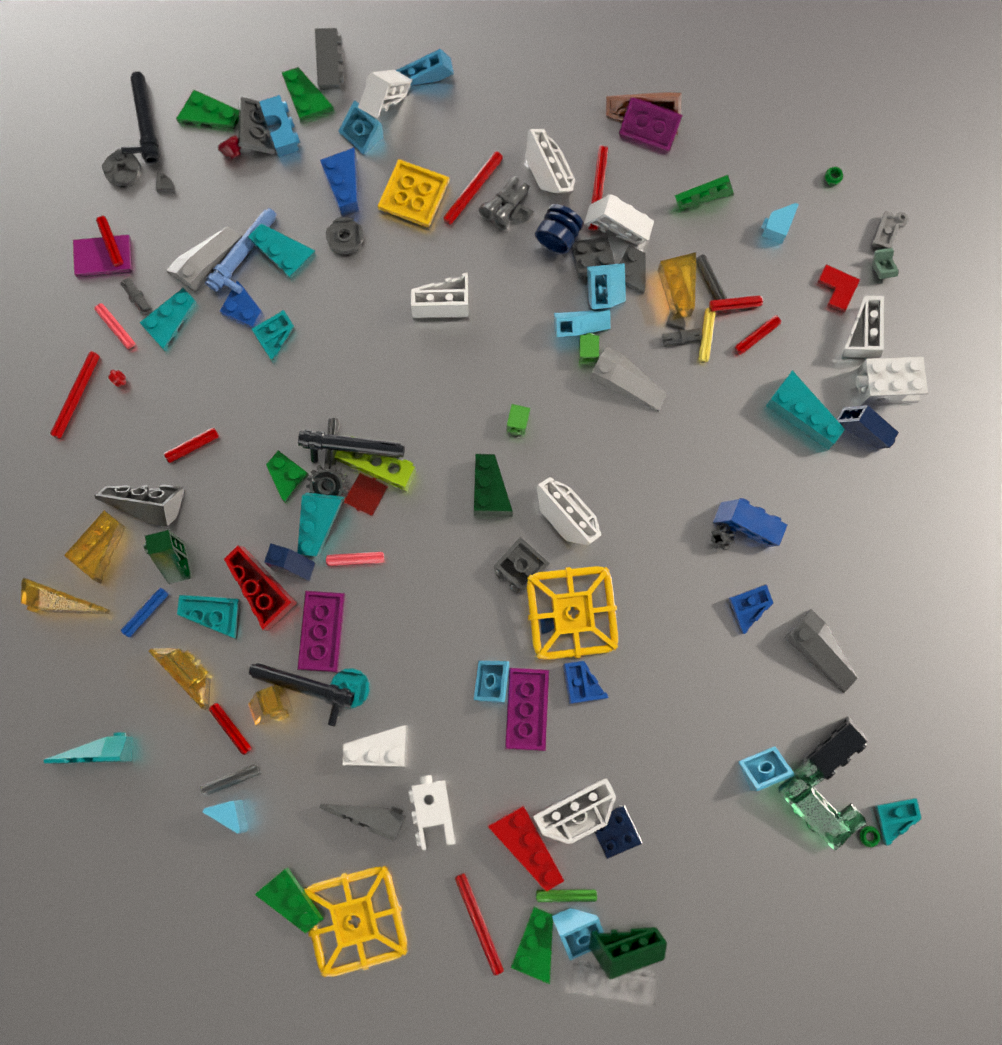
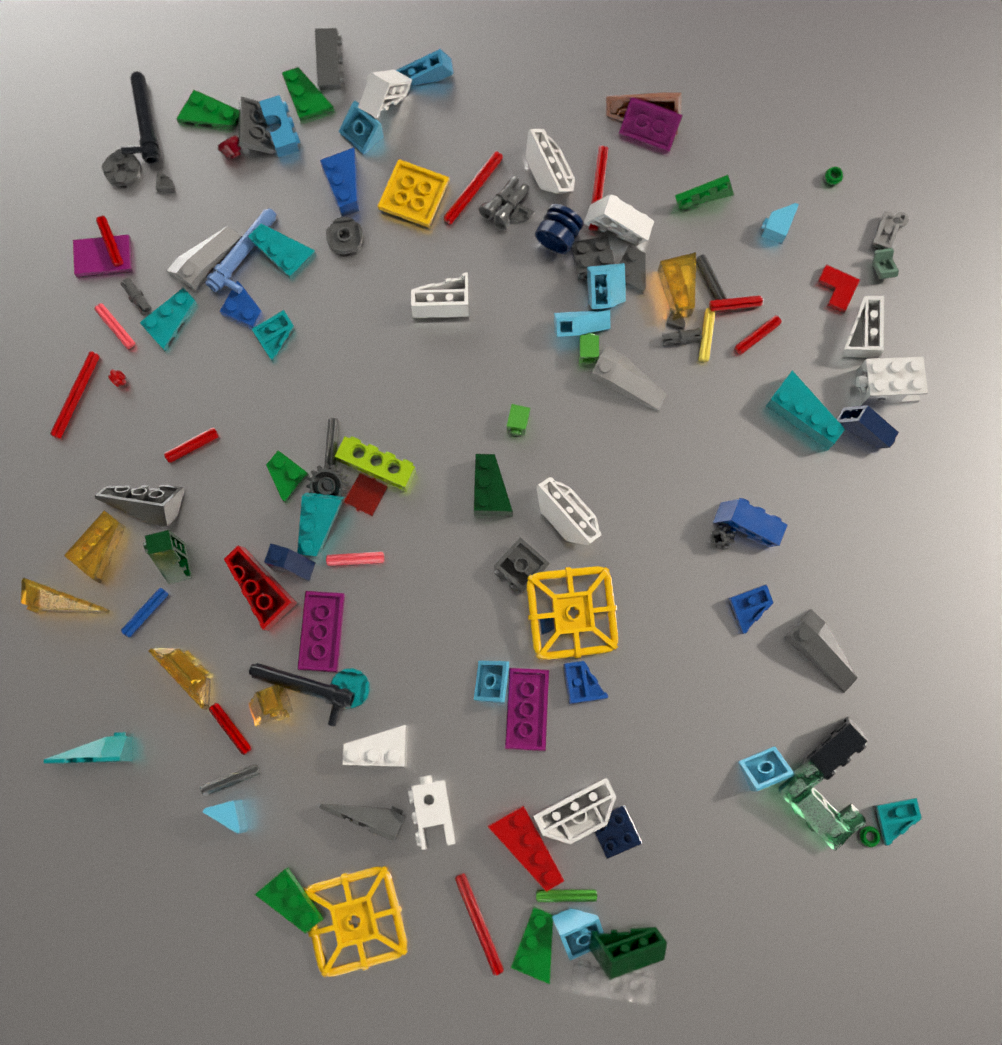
teal wing [177,595,240,639] -> none
black cylinder [298,429,405,463] -> none

